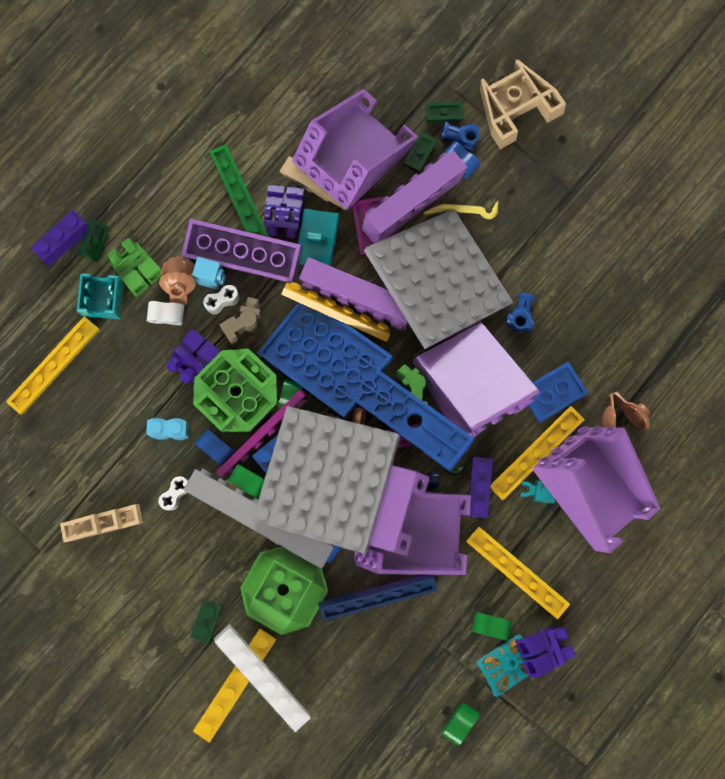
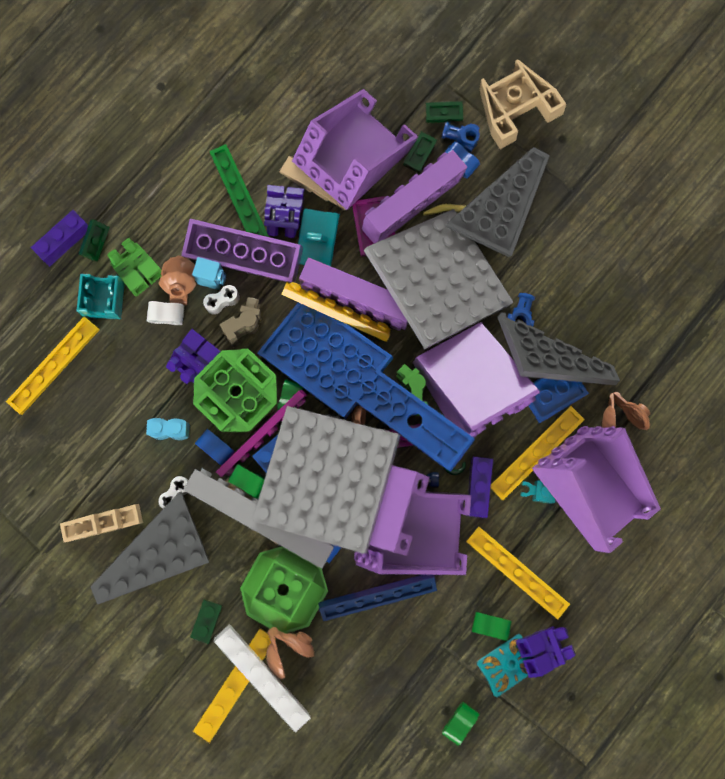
none -> dark grey wing [90,491,209,604]
none -> nougat animal [266,627,314,680]
none -> dark grey wing [445,147,550,257]
none -> dark grey wing [498,313,620,385]

